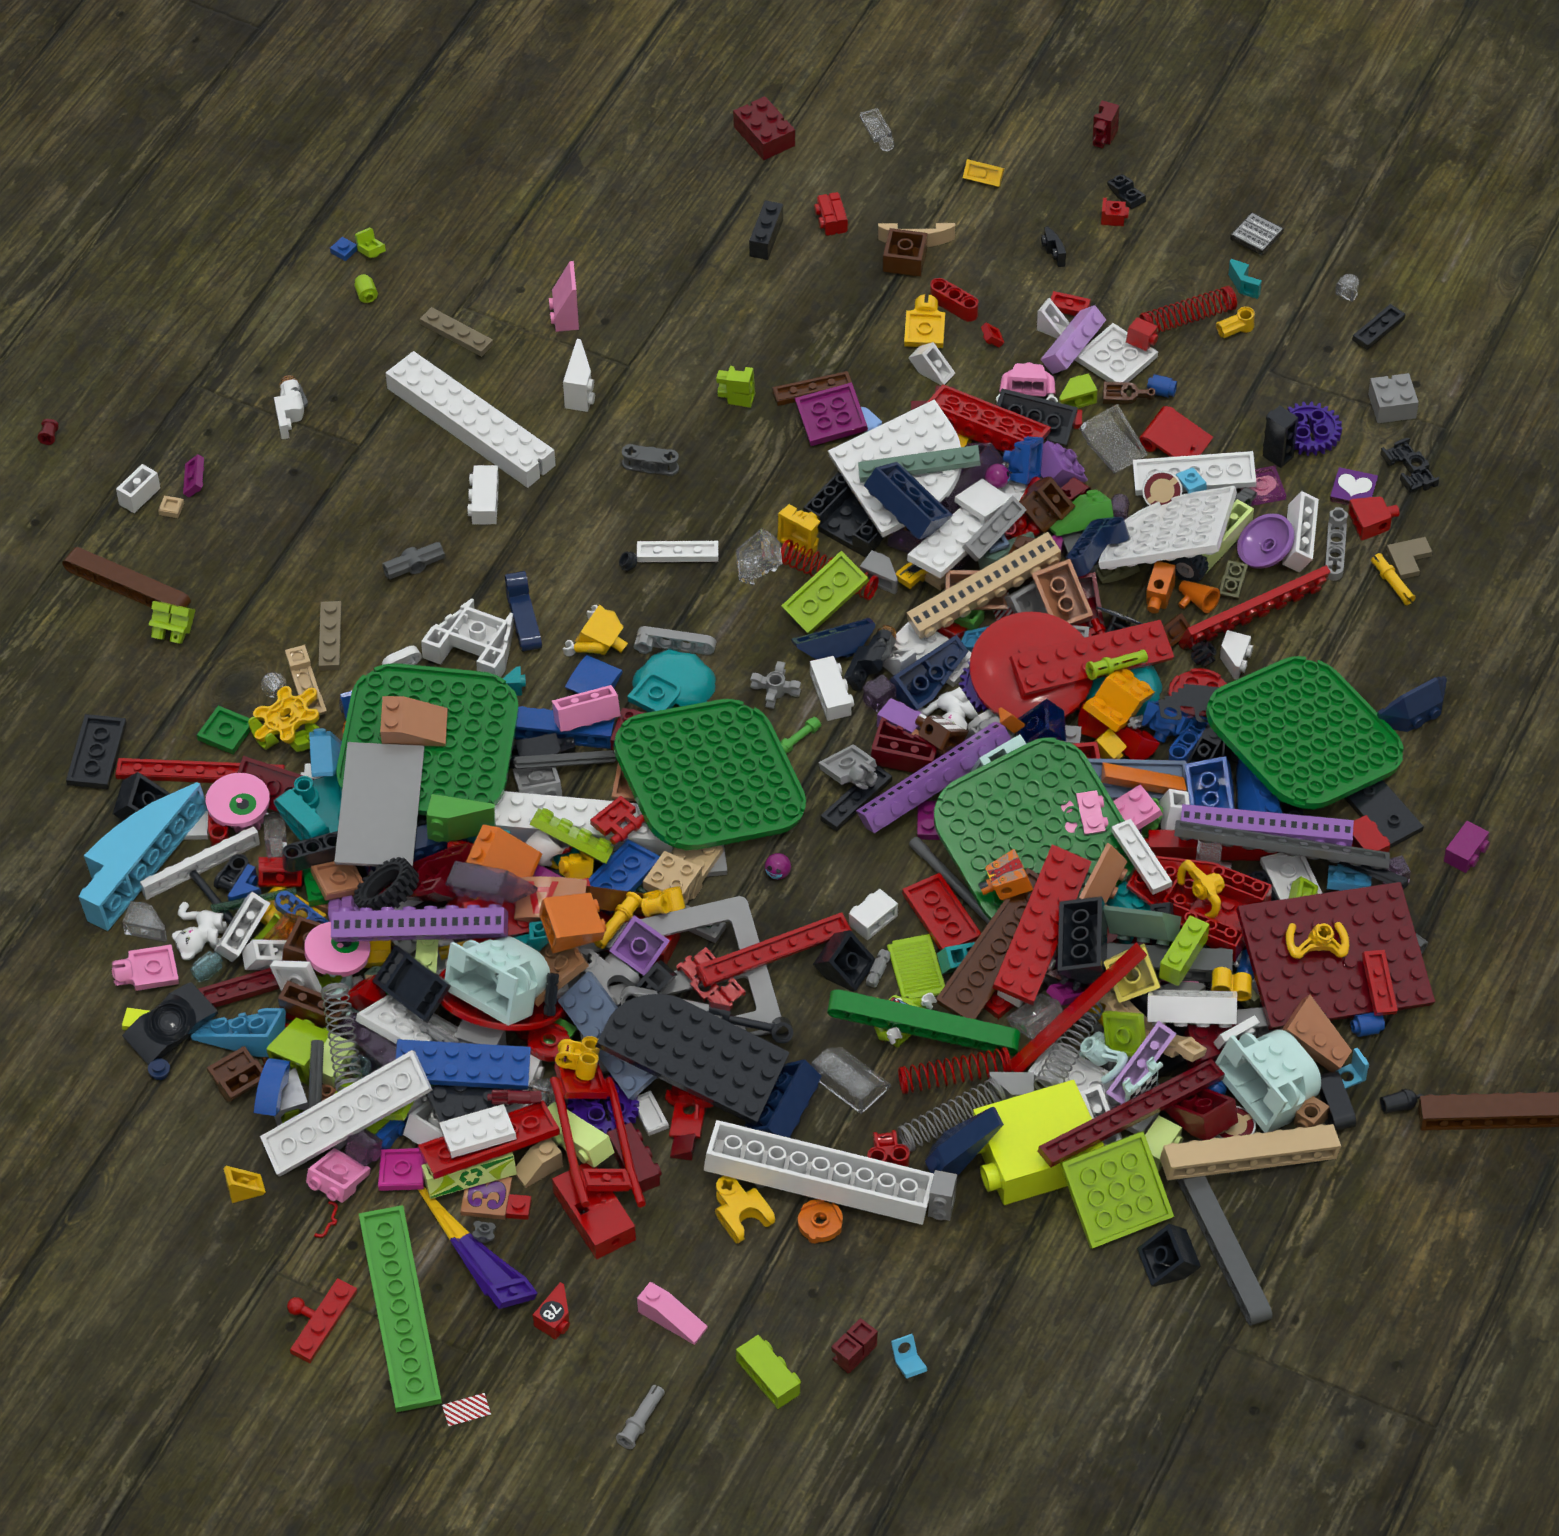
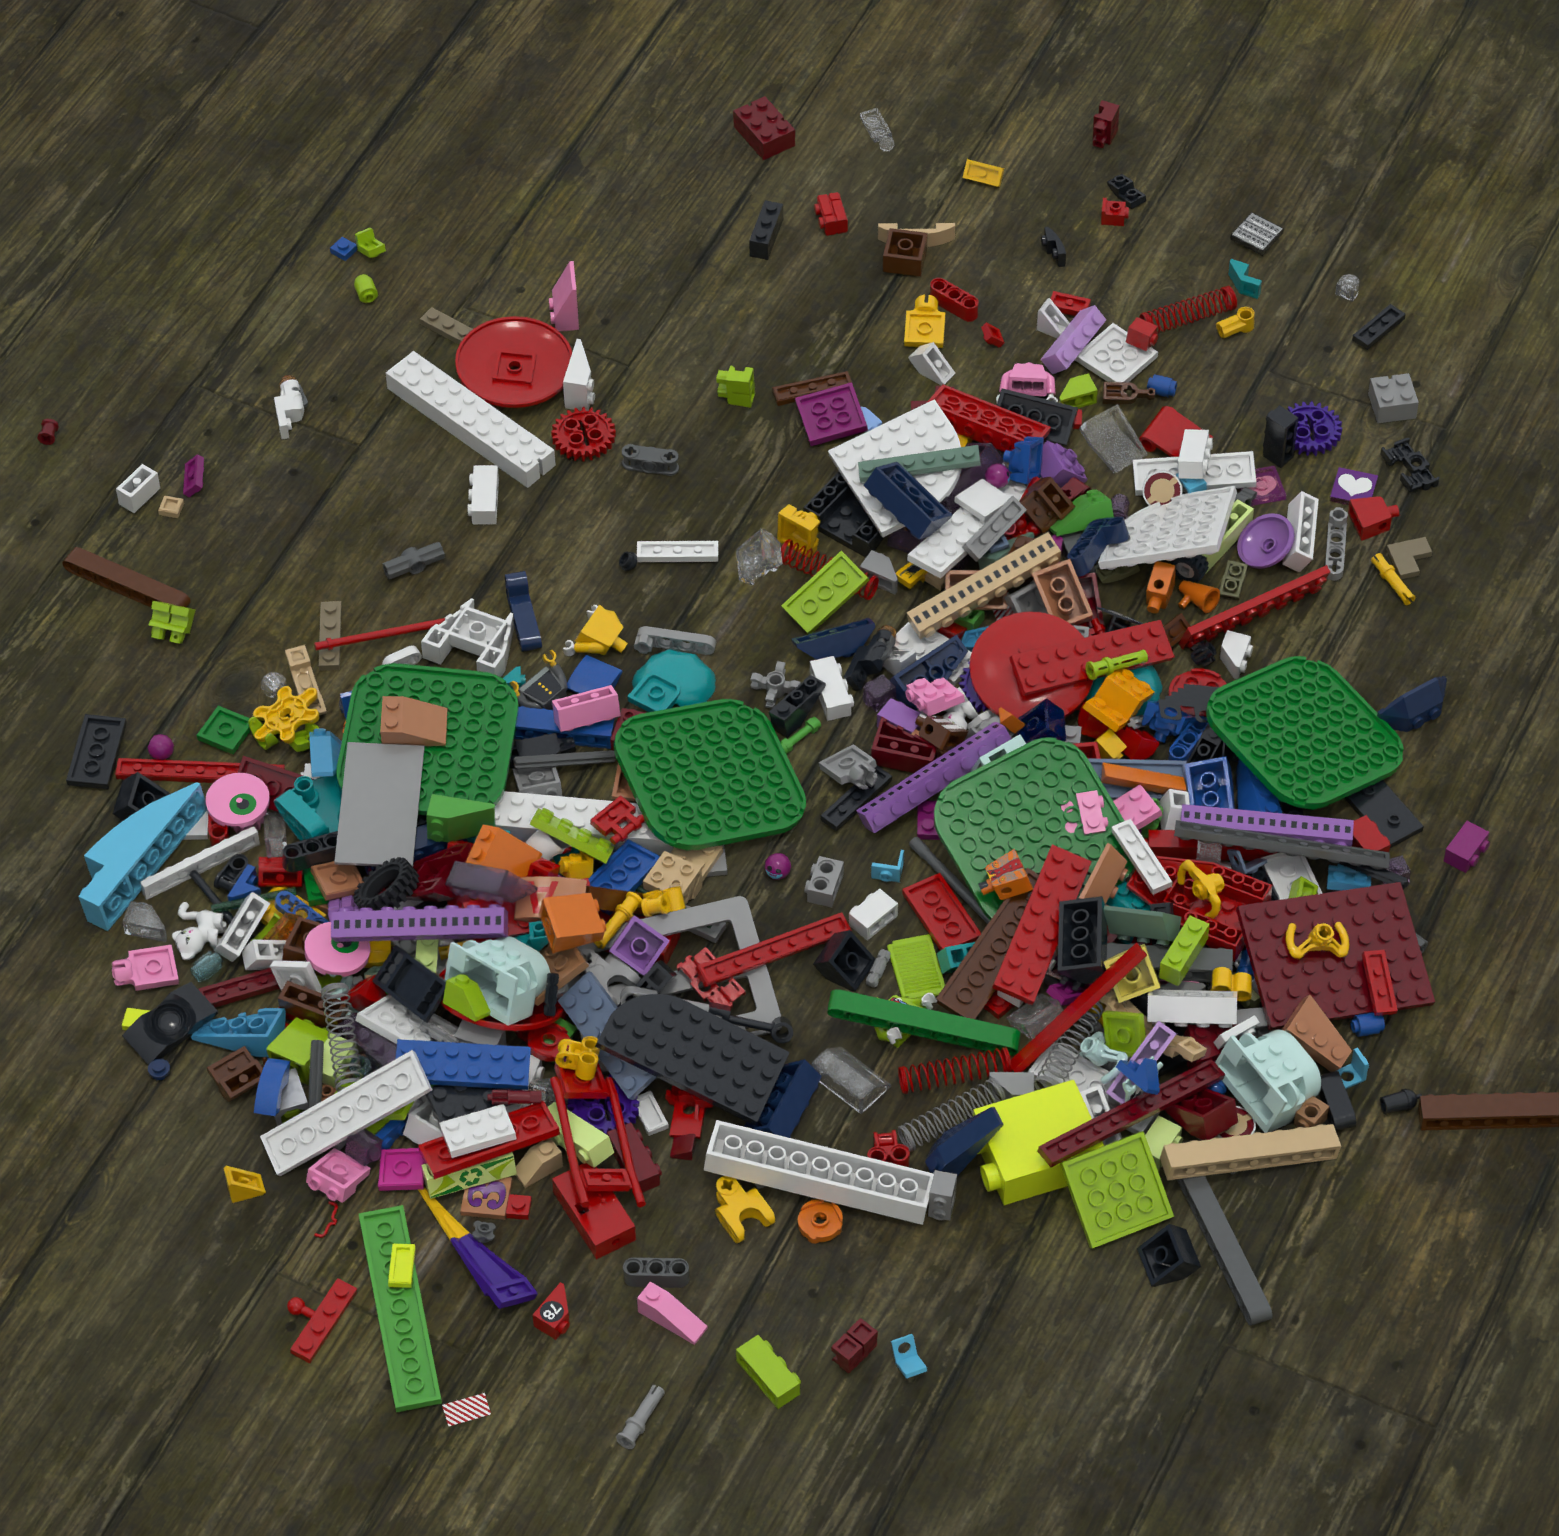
none -> magenta piece [148,734,174,760]
none -> red bar [314,618,445,651]
none -> neon yellow tile [388,1244,416,1288]
none -> lime slope [443,974,491,1022]
none -> red dish [455,316,572,408]
none -> torso [509,650,568,710]
none -> red brick [527,858,560,877]
none -> red gear [551,407,616,461]
none -> dark grey beam [623,1257,690,1288]
none -> black slope [769,675,826,738]
none -> light grey brick [804,856,844,908]
none -> medium azure bracket [871,850,904,883]
none -> bright pink plate [905,677,965,716]
none -> blue slope [1116,1058,1160,1095]
none -> white brick [1178,429,1213,479]
none -> sand blue bracket [1227,849,1268,874]

